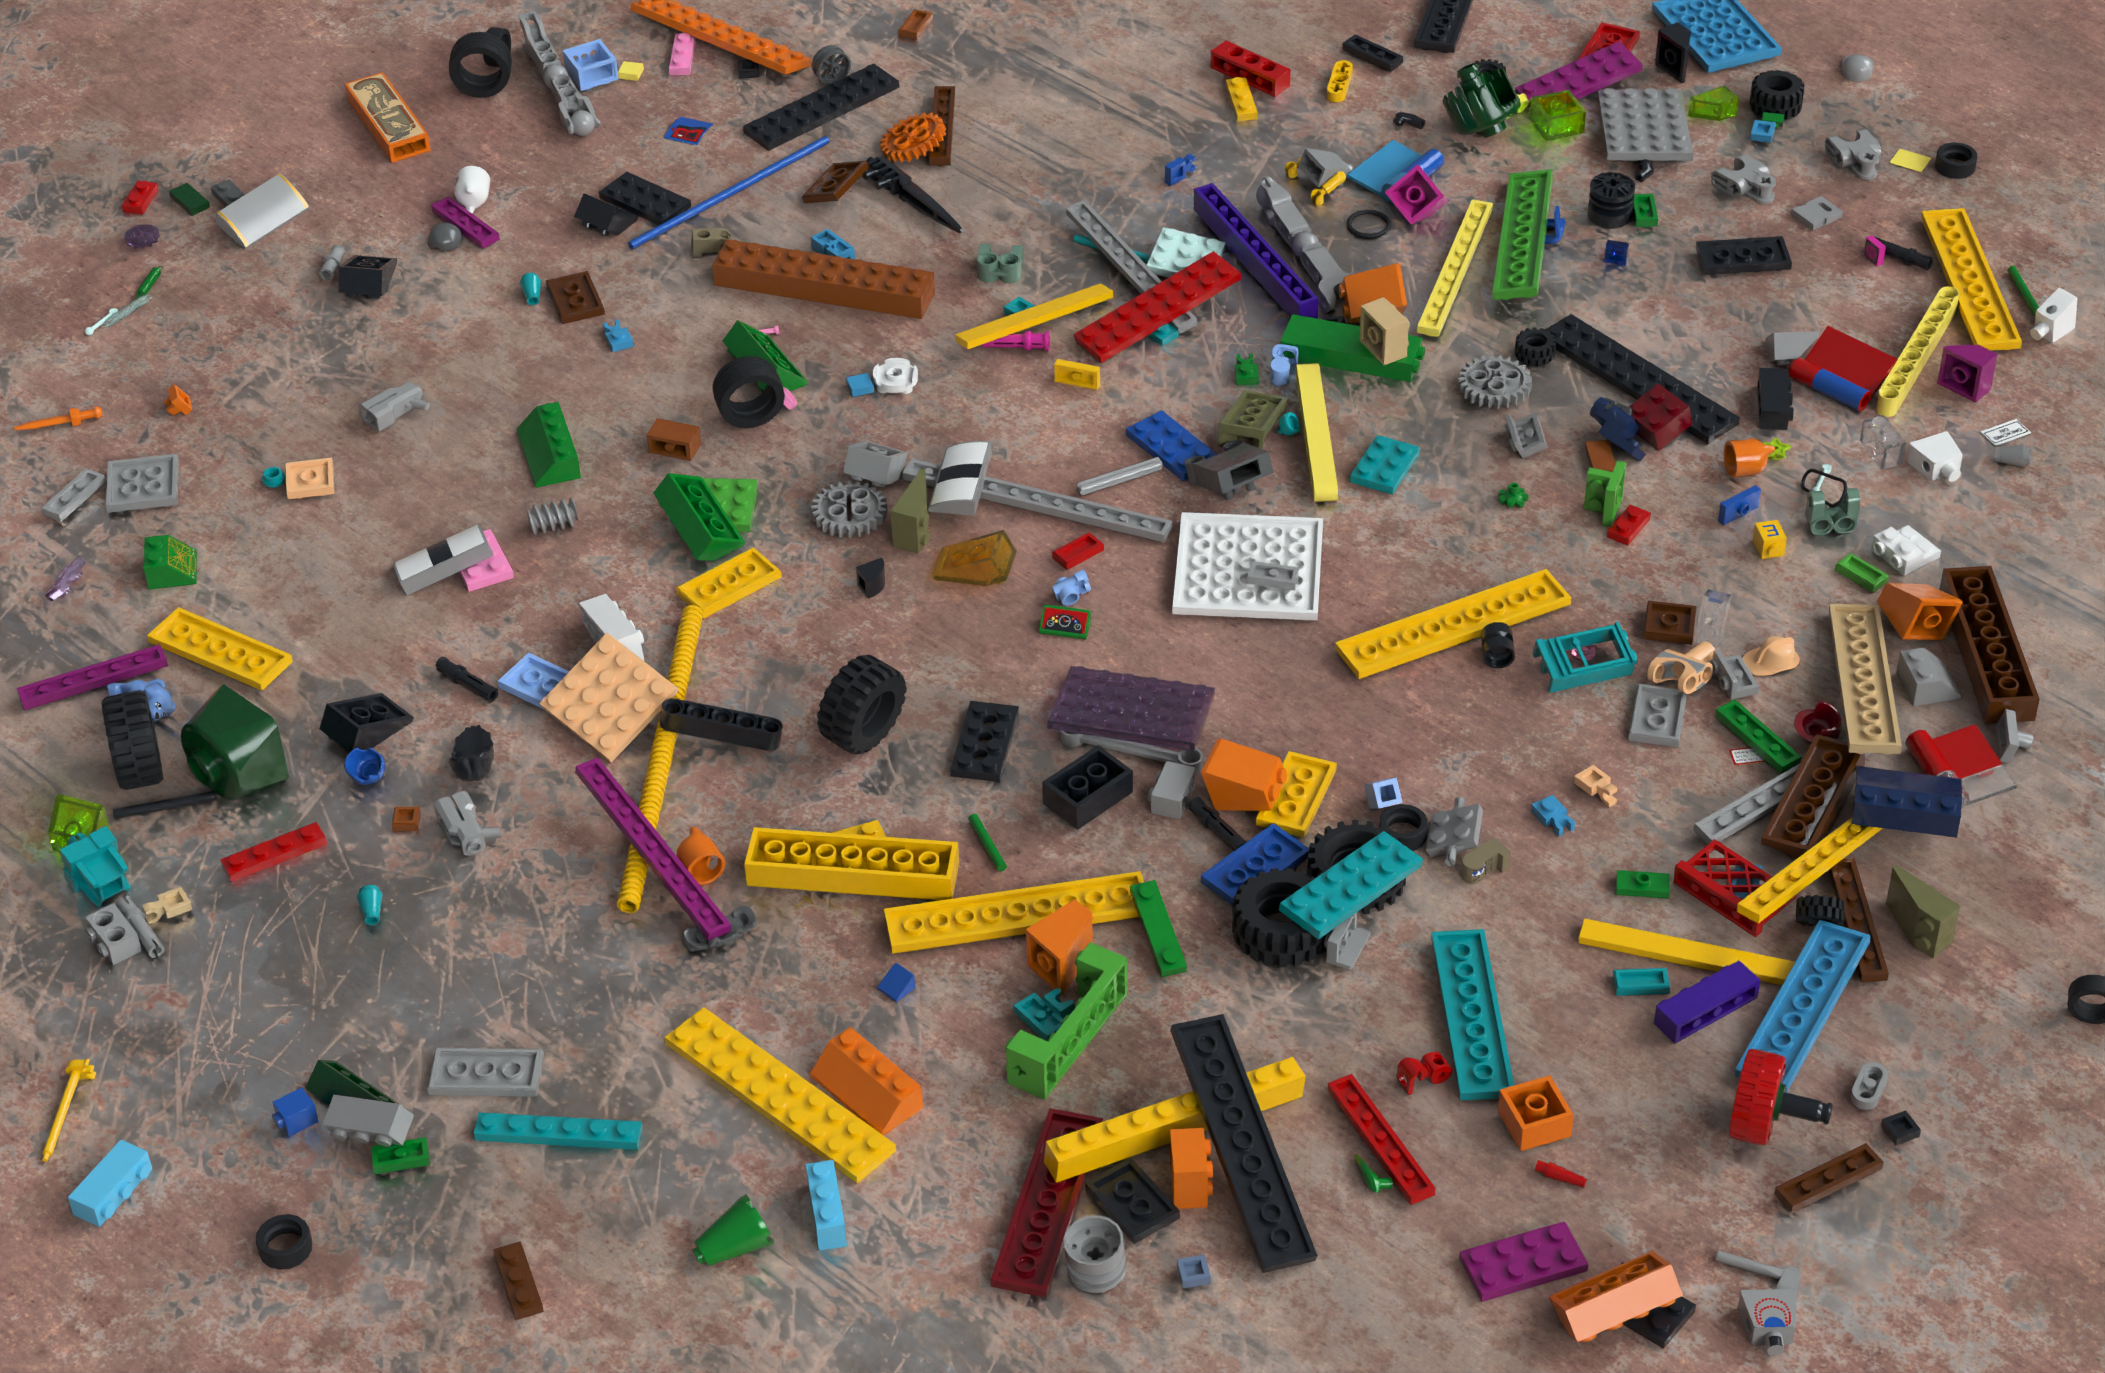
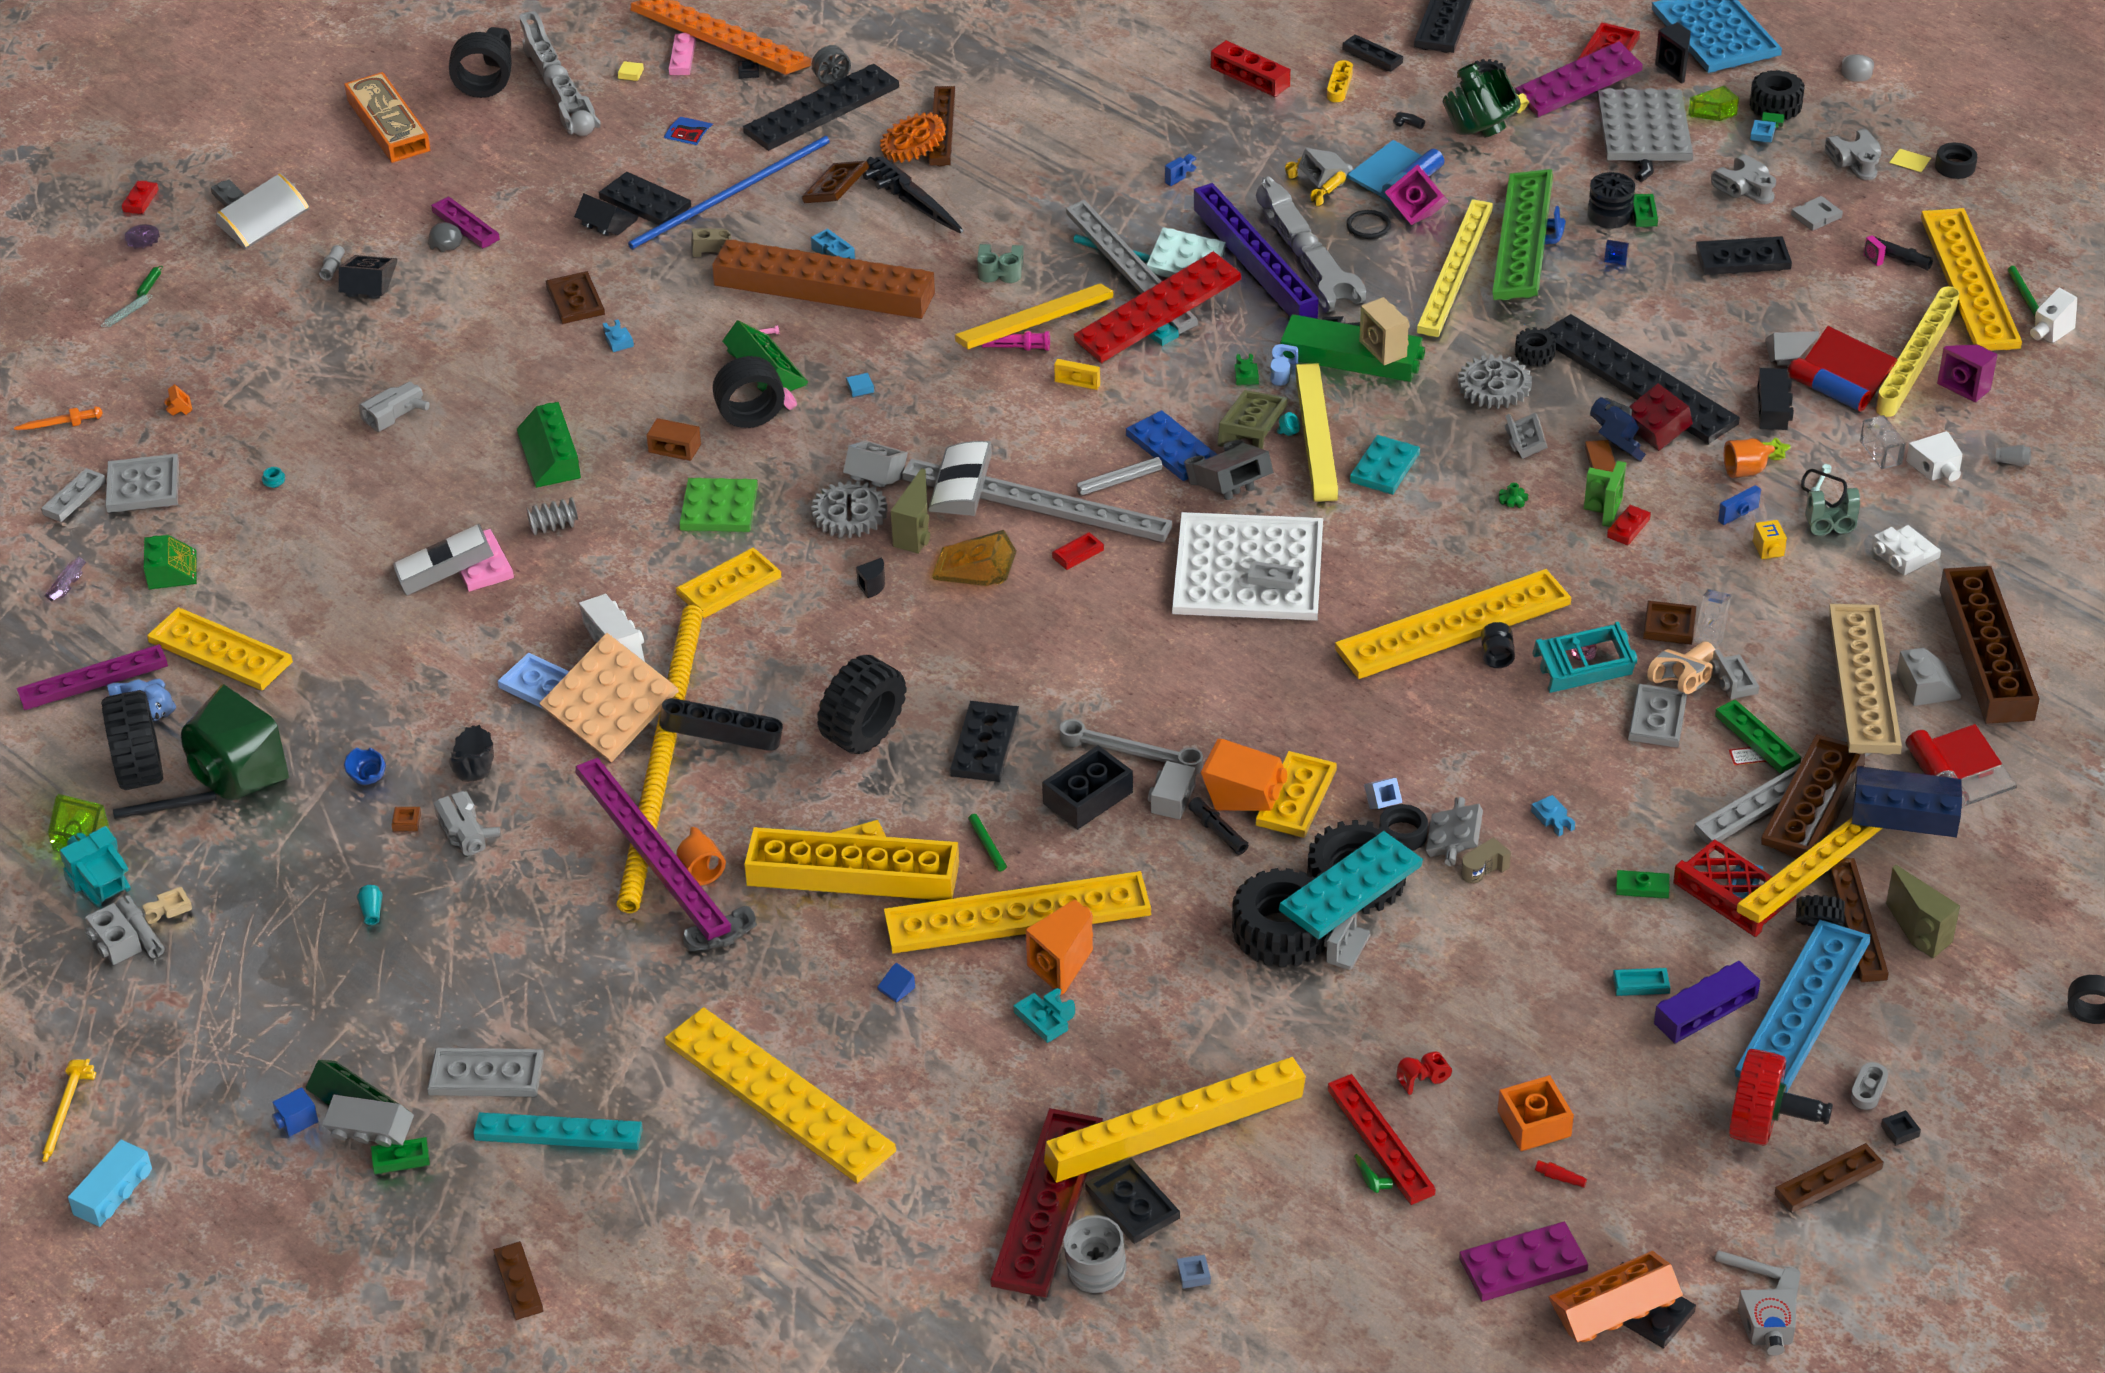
light aqua hinge [85,308,118,336] -> none
dark green tile [169,183,210,216] -> none
red plate [220,822,327,882] -> none
black tyre [256,1214,312,1270] -> none
light nougat plate [286,457,335,499] -> none
black slope [319,693,414,753] -> none
black pin [435,657,498,702] -> none
white piece [454,166,491,214] -> none
teal cone [520,273,542,305] -> none
light blue piece [562,39,619,91] -> none
green slope [653,473,745,561] -> none
green cone [692,1194,775,1266] -> none
medium azure brick [806,1160,847,1251] -> none
orange slope [810,1027,923,1136] -> none
white plate [873,358,918,394] -> none
dark orange tile [898,9,933,40] -> none
teal plate [1004,297,1035,316] -> none
bright green plate [1005,942,1128,1100] -> none
slope [1039,605,1091,639] -> none
clear purple plate [1047,666,1215,751] -> none
light blue plate [1051,569,1091,606] -> none
green plate [1130,880,1187,978] -> none
black plate [1170,1014,1318,1273] -> none
orange brick [1170,1128,1213,1209] -> none
blue plate [1201,823,1309,905] -> none
yellow plate [1226,77,1258,121] -> none
orange slope [1339,263,1407,323] -> none
teal plate [1431,929,1514,1101] -> none
clear neon green brick [1529,90,1586,141] -> none
light nougat plate [1574,765,1617,807] -> none
yellow tile [1578,918,1795,985] -> none
light nougat piece [1743,636,1800,676] -> none
dark red helmet [1794,701,1842,745] -> none
bright green tile [1835,553,1889,593] -> none
orange slope [1877,583,1963,640] -> none
white sticker [1980,419,2031,446] -> none
light grey tile [1996,709,2033,763] -> none

